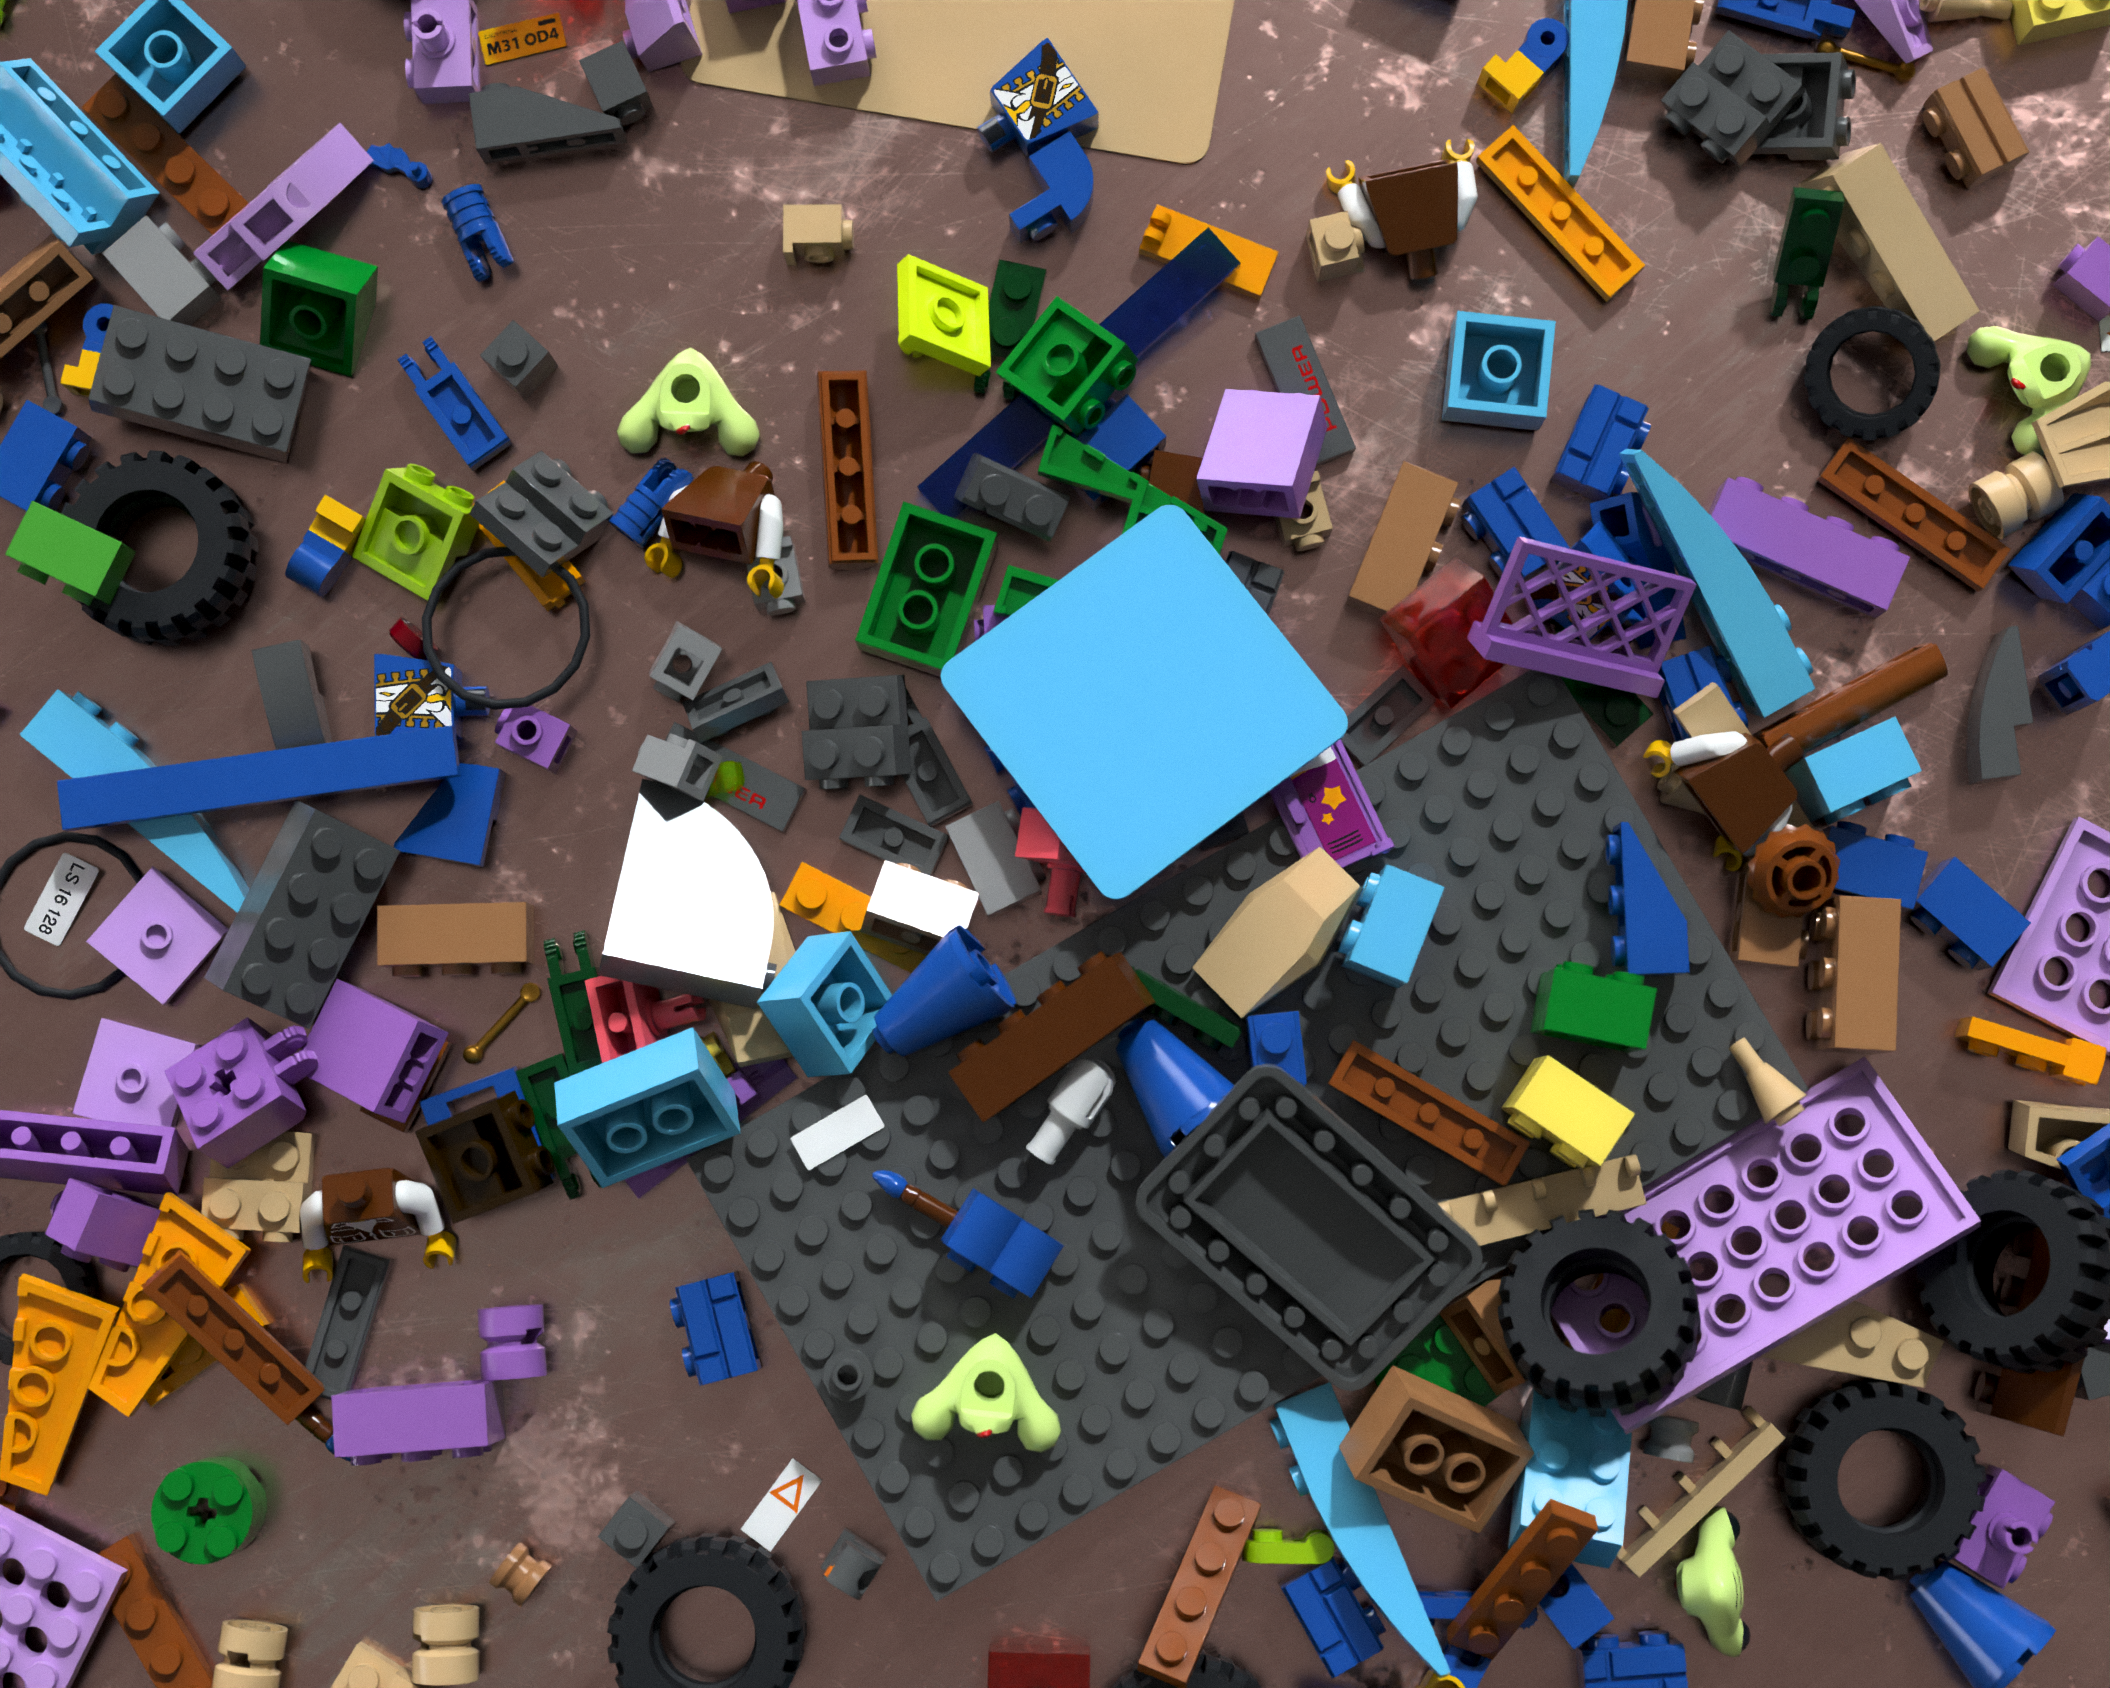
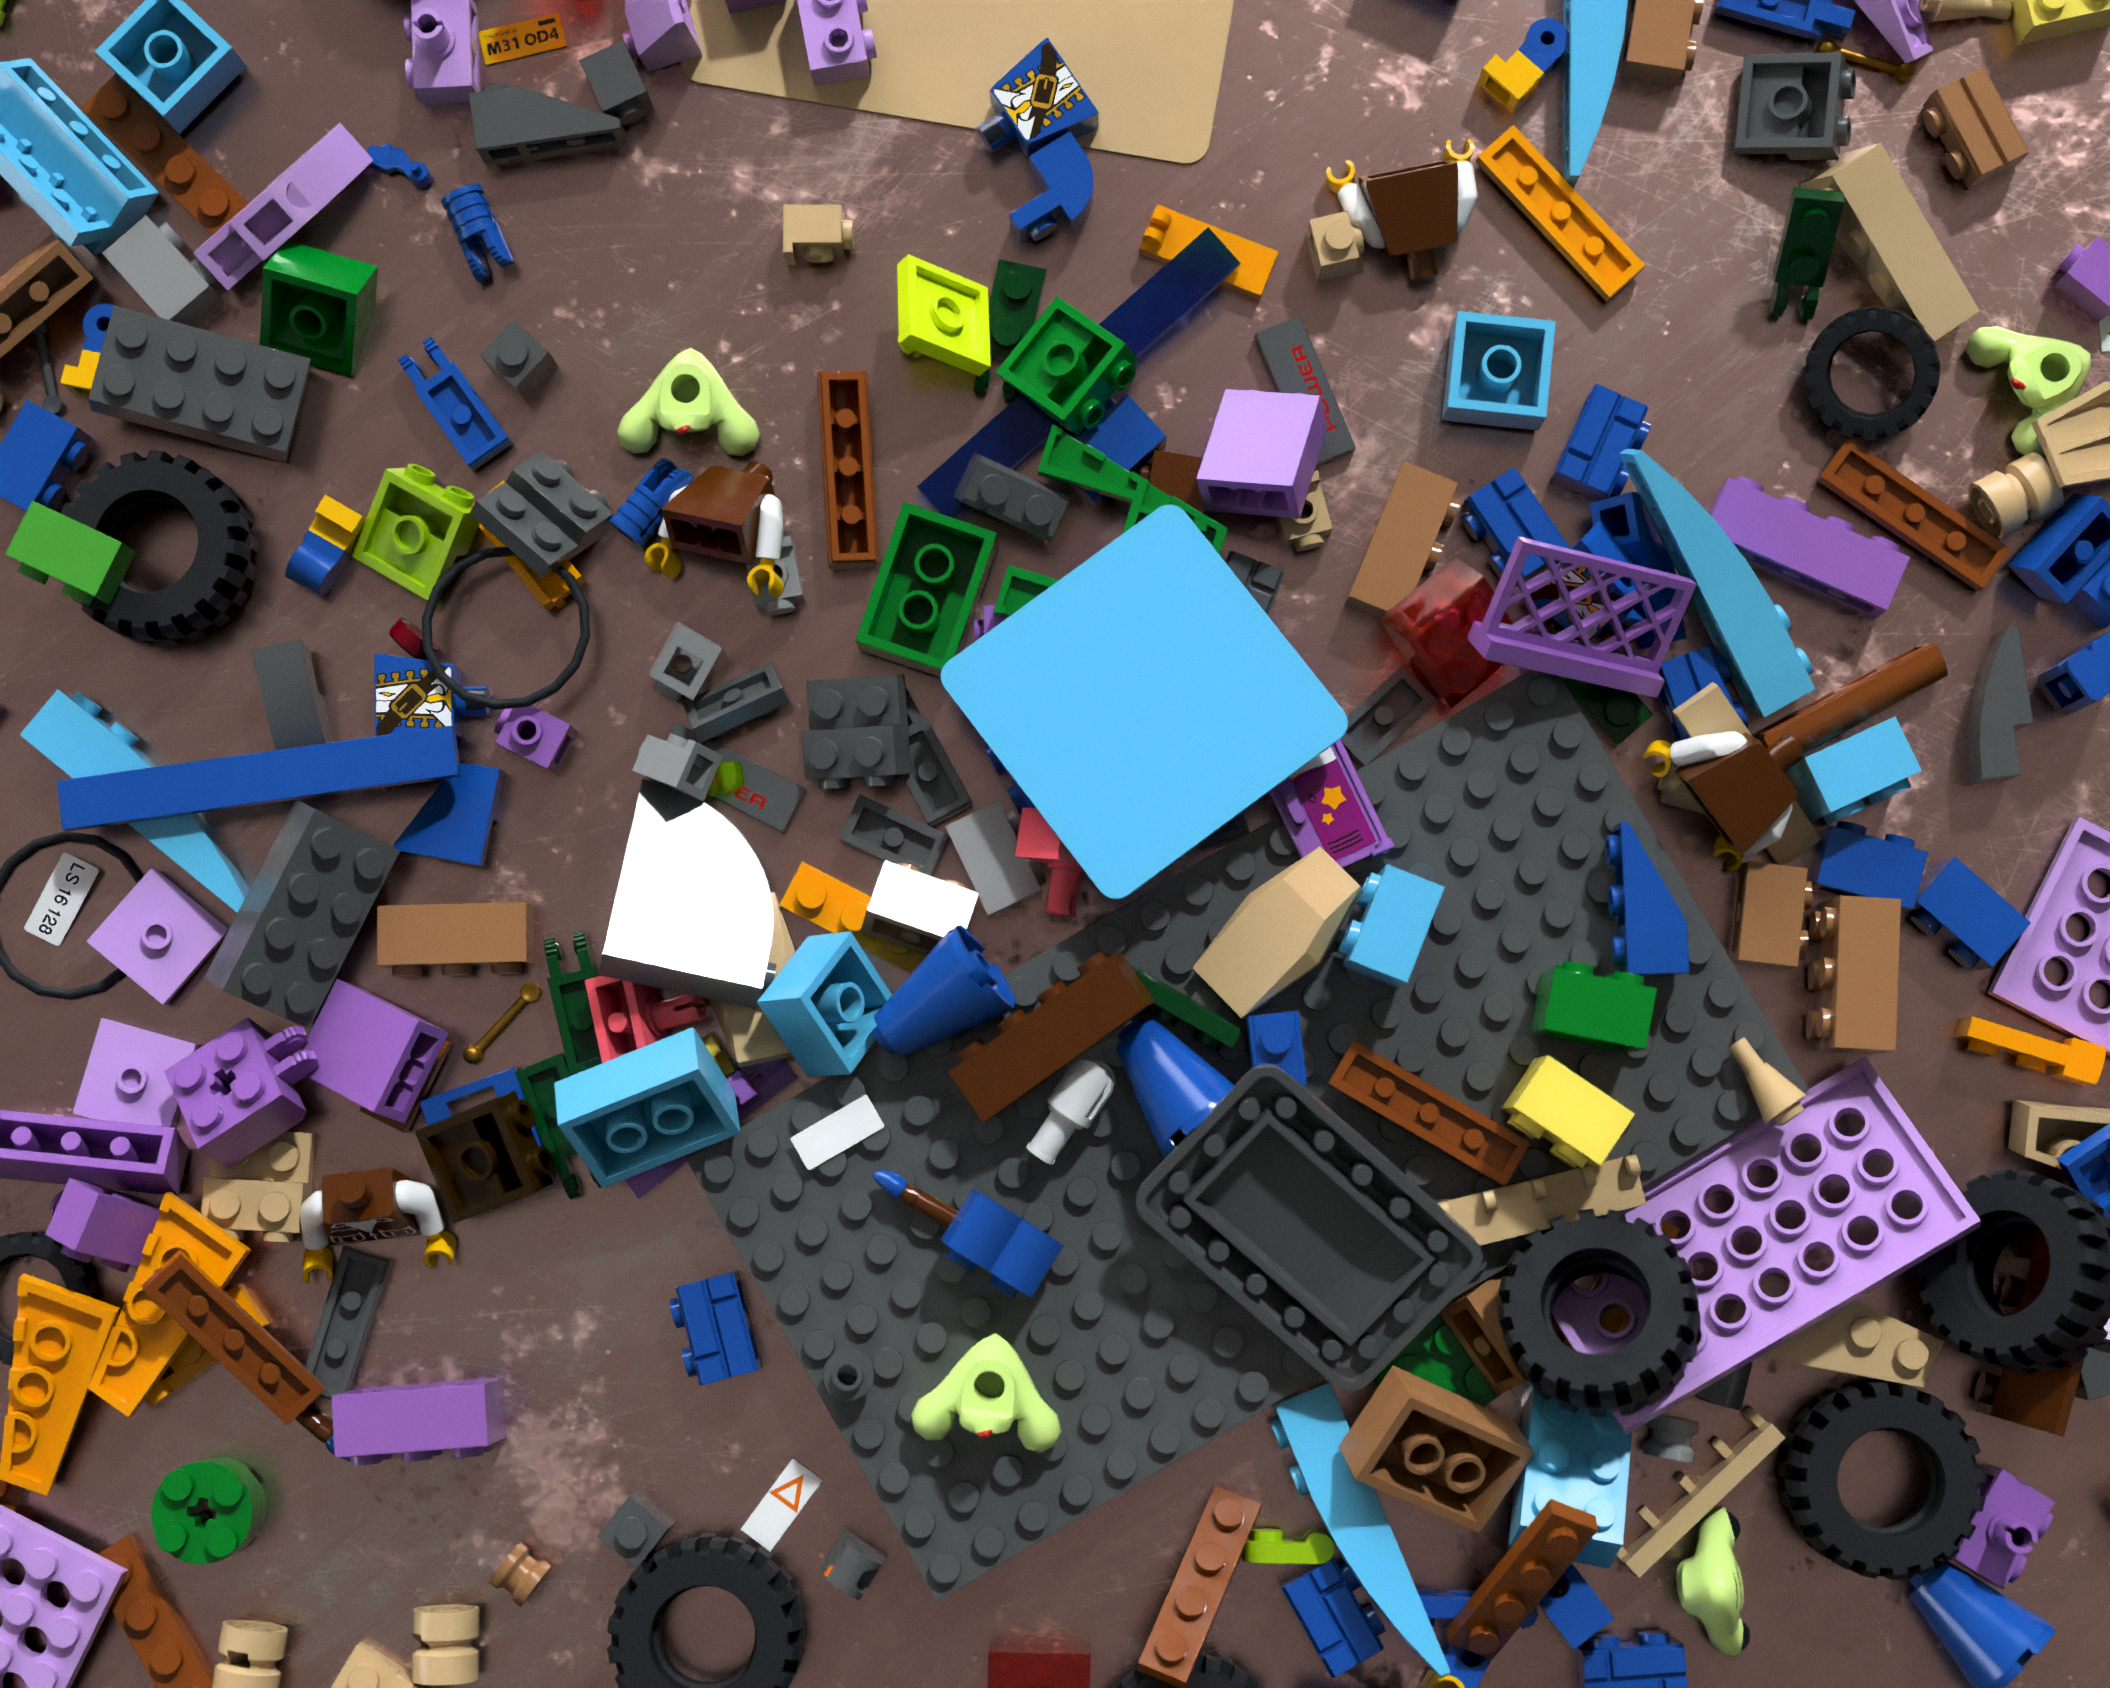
medium lavender wheel [477,1304,547,1381] -> none
dark grey plate [1661,30,1805,168] -> none
dark orange piece [1746,824,1841,918] -> none

